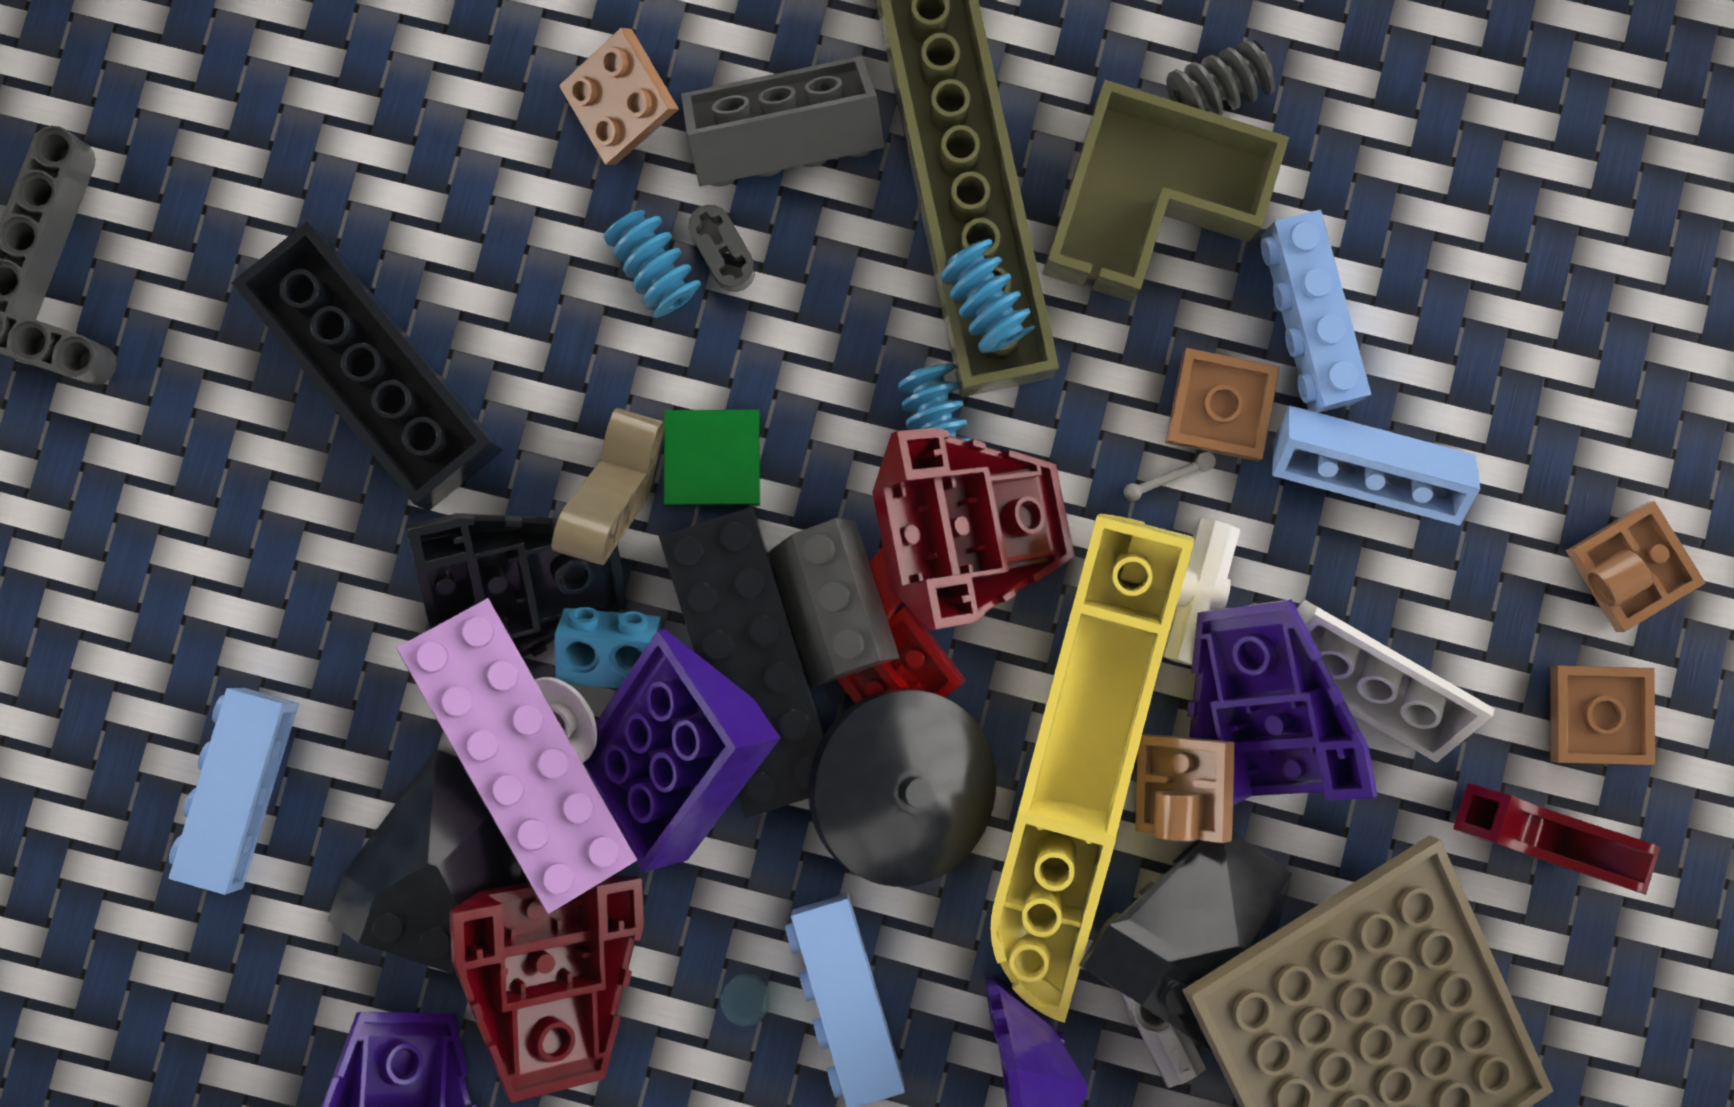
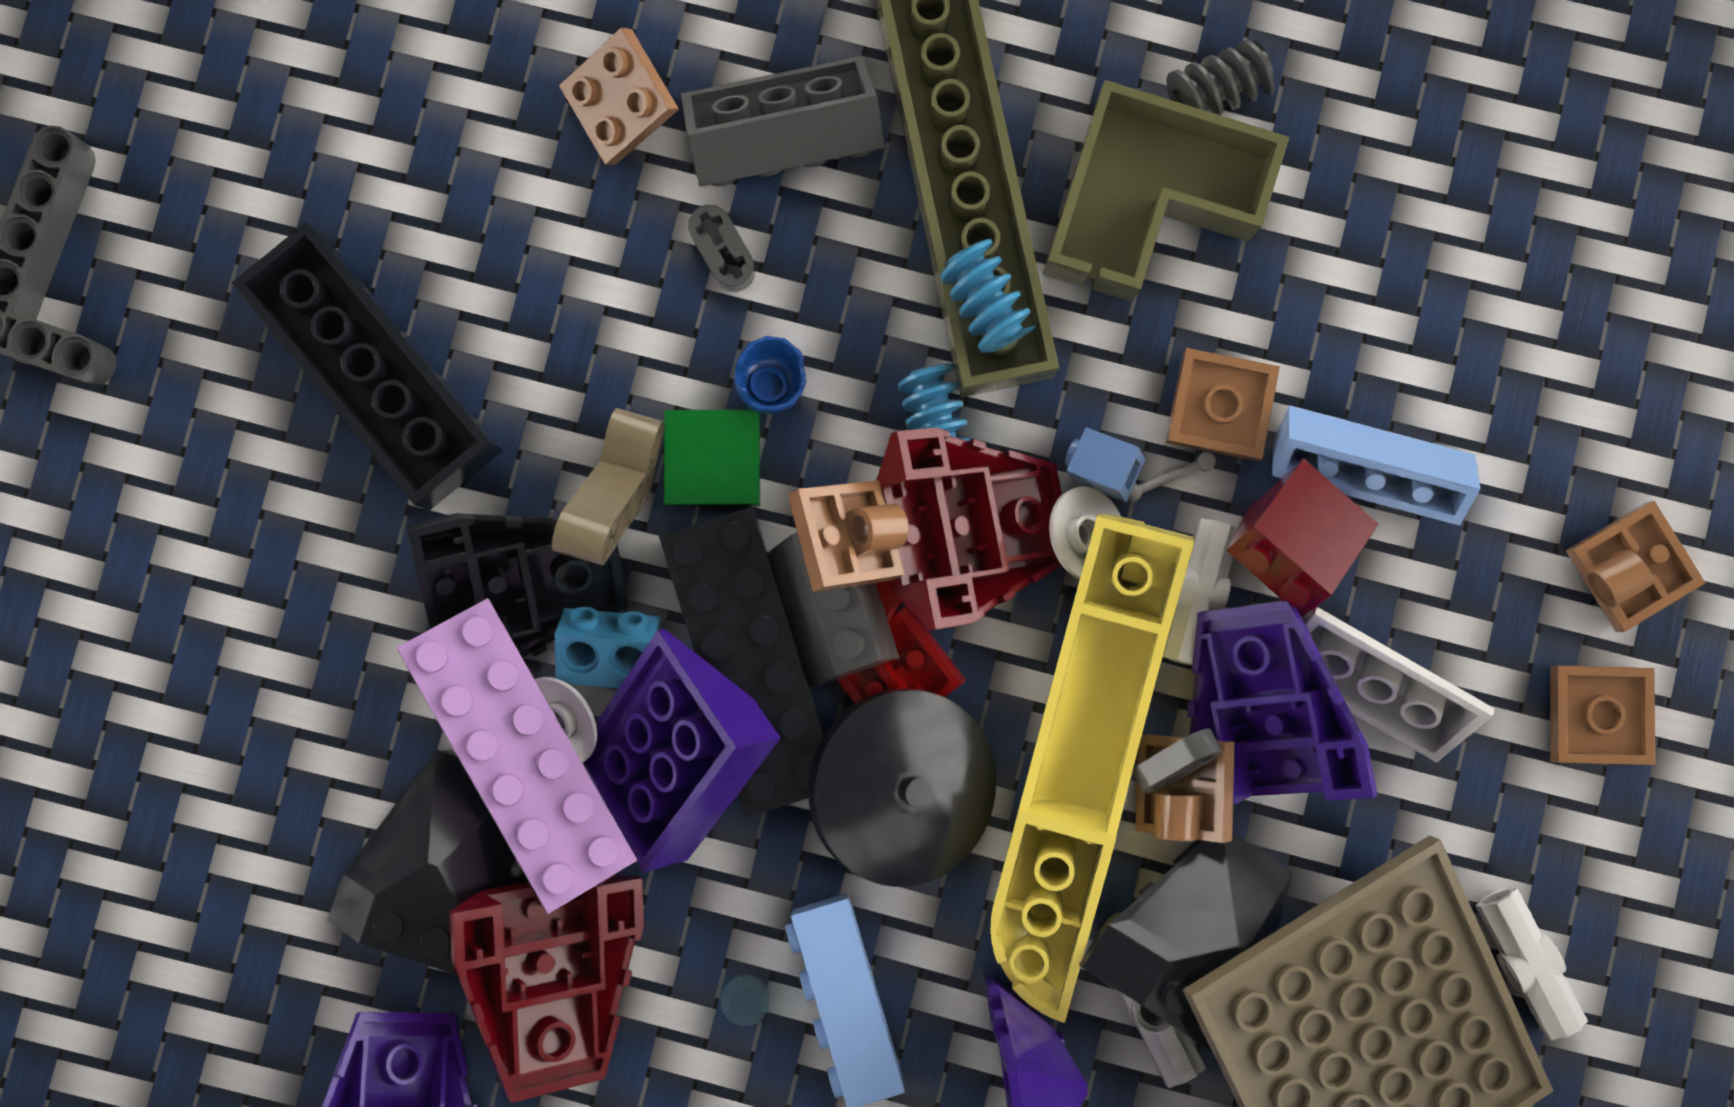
light blue brick [168,688,299,895] -> none
dark azure piece [603,210,702,318] -> none
light blue brick [1261,209,1371,413] -> none
dark red arch [1453,783,1661,895] -> none
none -> blue hair [734,336,807,415]
none -> medium nougat plate [788,480,909,592]
none -> white dish [1049,486,1121,579]
none -> medium blue brick [1065,427,1146,502]
none -> dark grey beam [1132,729,1222,794]
none -> dark red slope [1226,459,1379,617]
none -> white piece [1475,887,1588,1041]

